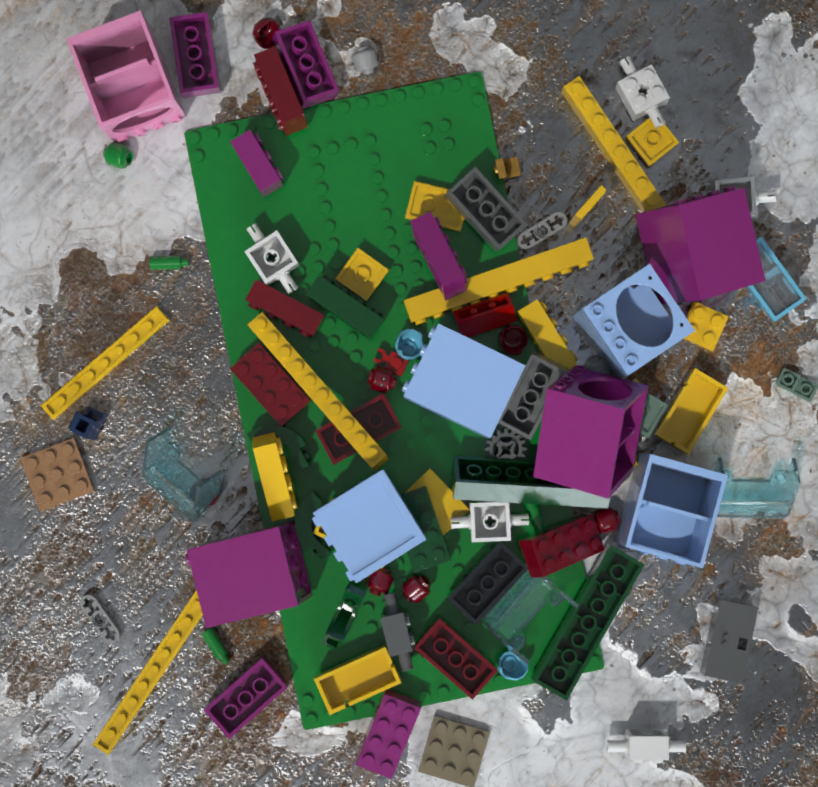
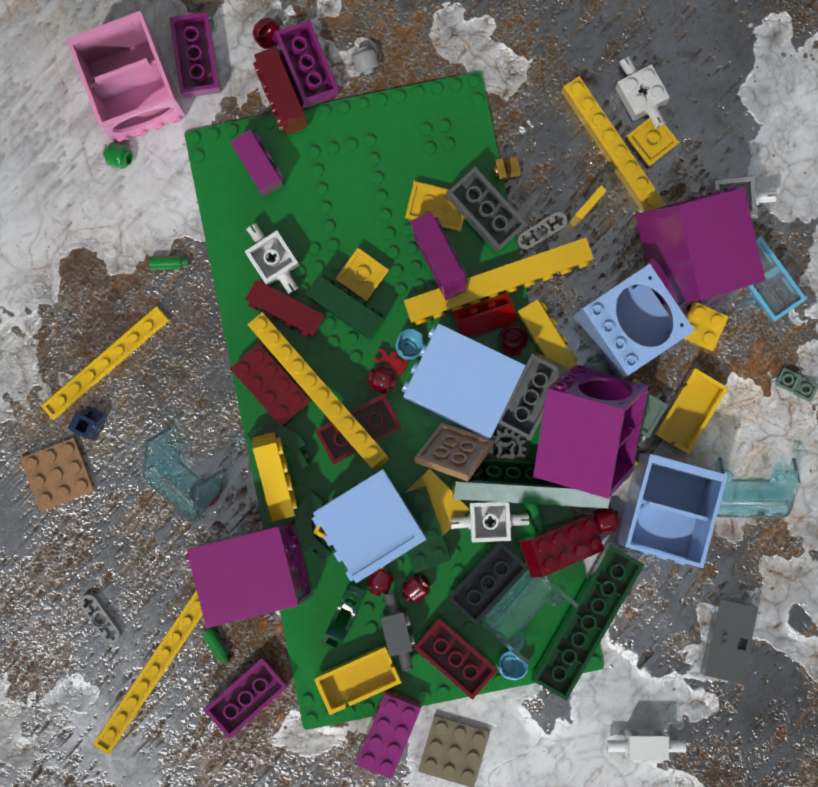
none -> medium nougat plate [415,423,494,481]

